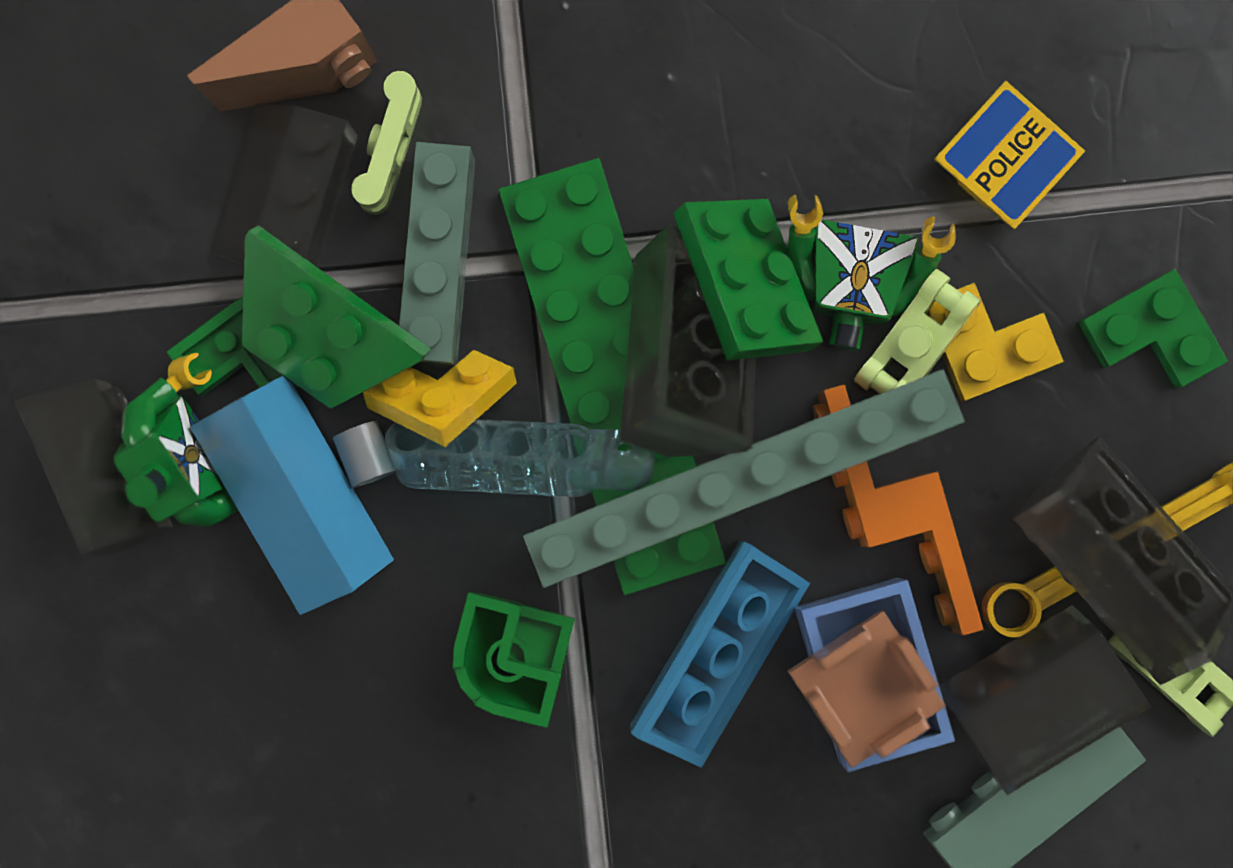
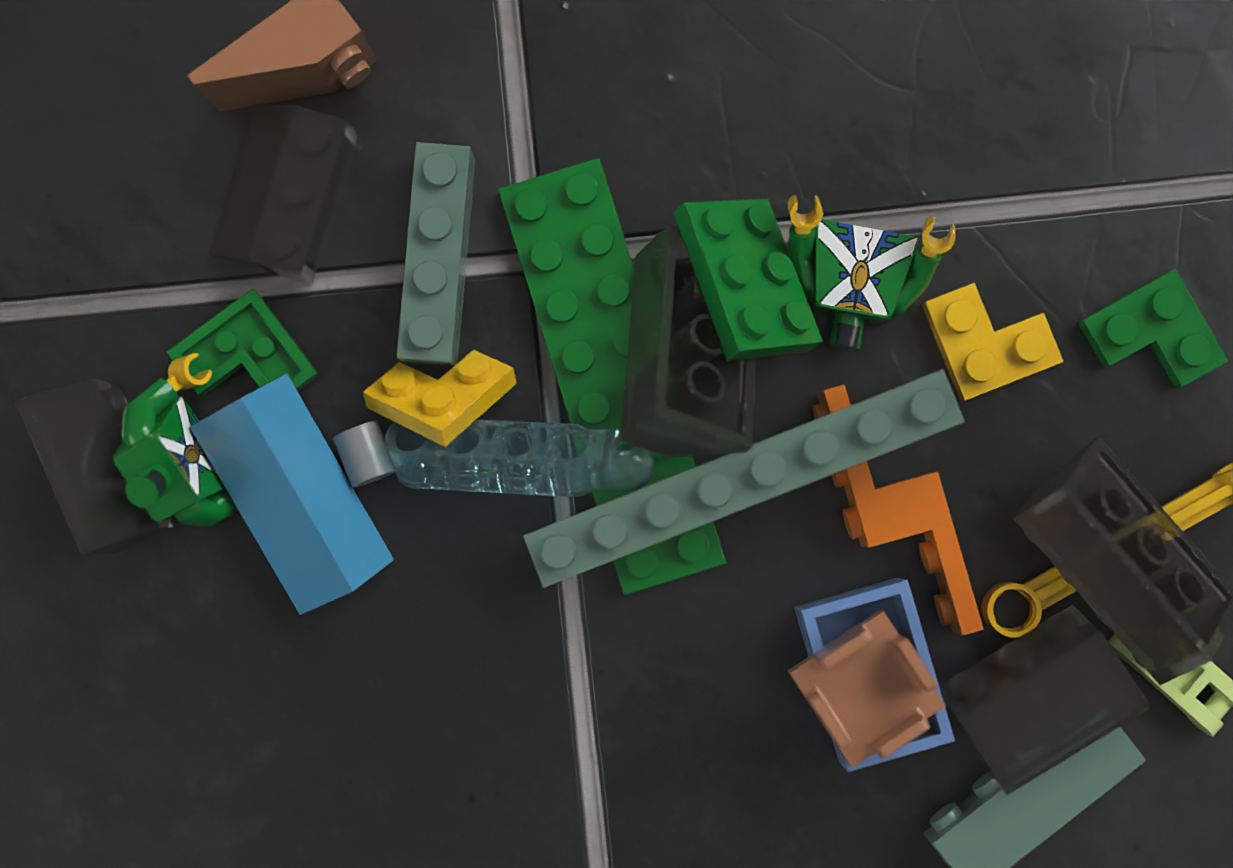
green wing [242,225,431,409] -> none
yellowish green plate [351,71,422,215] -> none
green brick [453,592,575,728] -> none
dark azure slope [630,541,810,768] -> none
yellowish green plate [854,269,981,394] -> none
piece [934,81,1085,230] -> none

